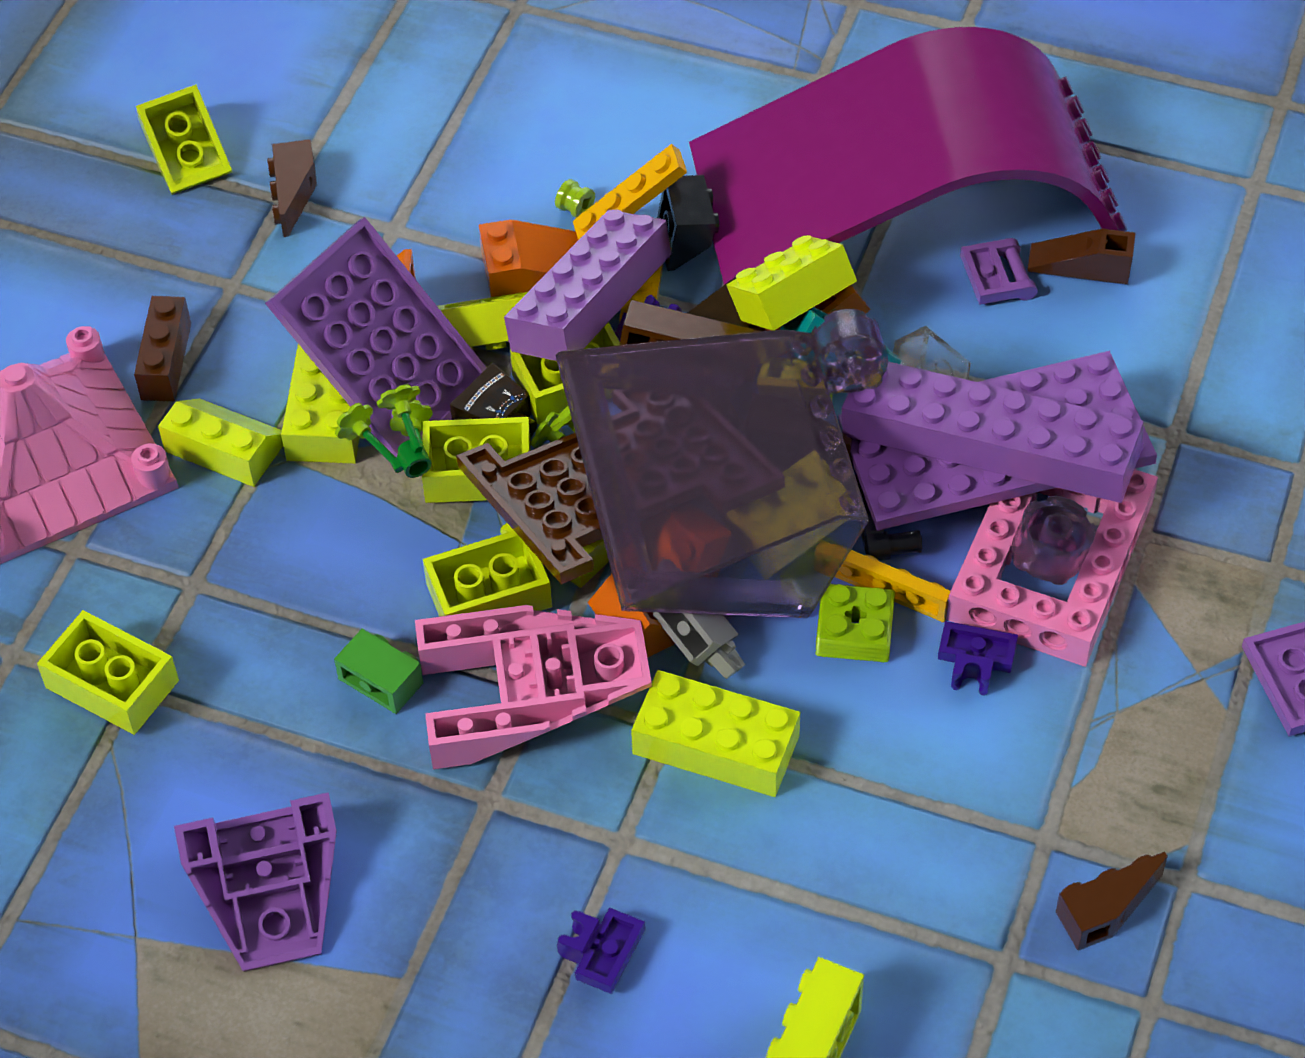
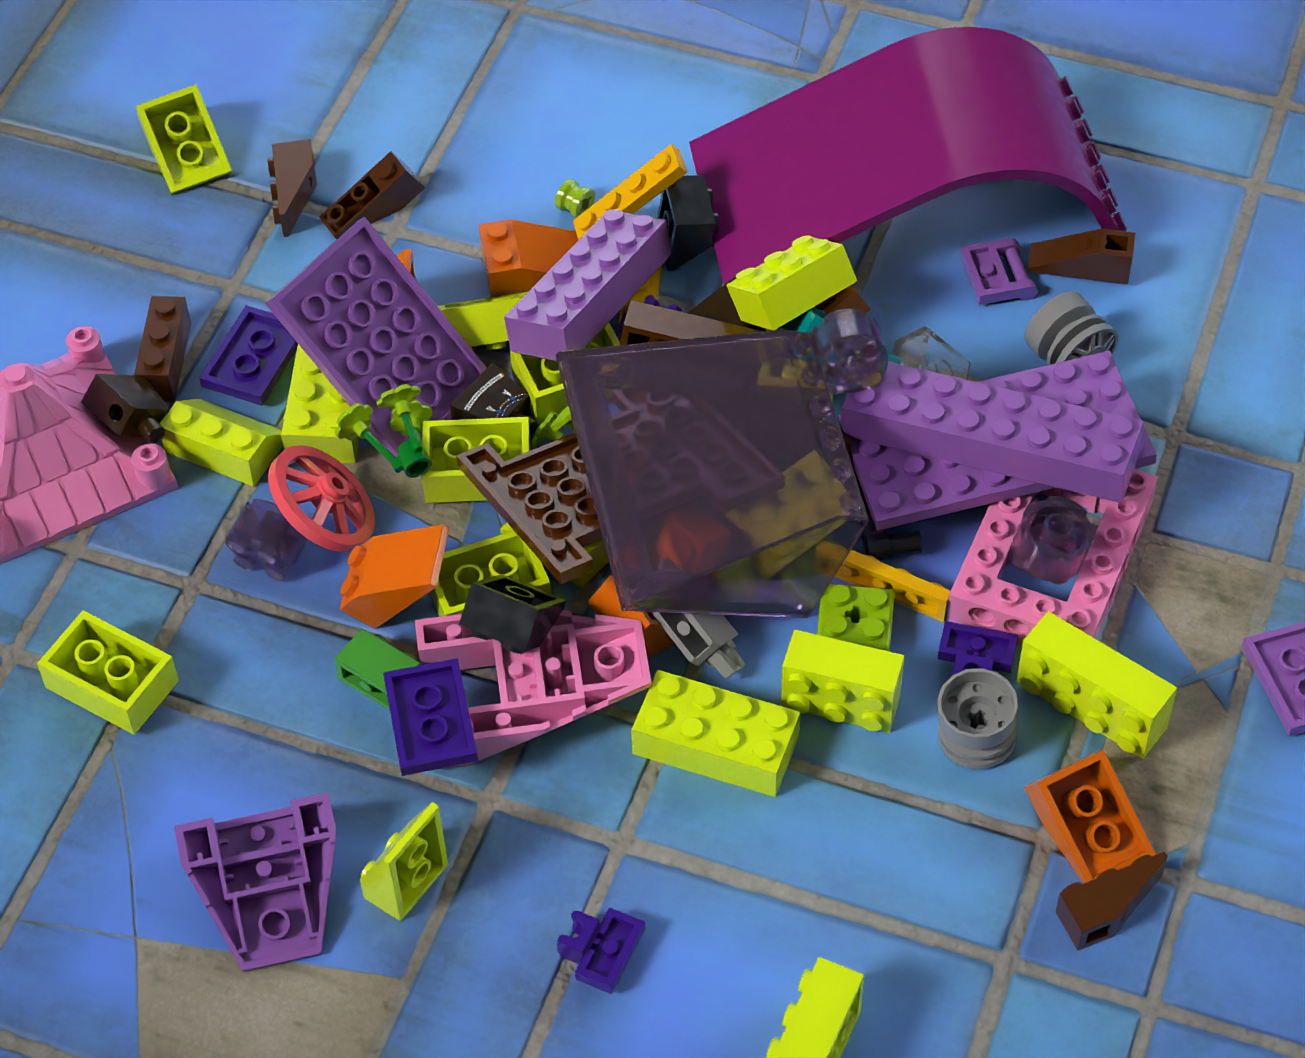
none -> dark brown torso [81,374,168,444]
none -> dark purple plate [199,305,298,406]
none -> clear purple brick [225,499,308,581]
none -> coral wheel [268,445,375,552]
none -> reddish brown slope [320,151,425,239]
none -> orange slope [339,524,450,629]
none -> neon yellow slope [360,802,448,922]
none -> dark purple plate [383,658,478,776]
none -> black slope [459,574,567,654]
none -> neon yellow brick [781,629,905,733]
none -> light grey wheel [937,668,1018,770]
none -> neon yellow brick [1016,611,1177,759]
none -> light grey wheel [1024,291,1118,365]
none -> orange slope [1024,750,1156,884]

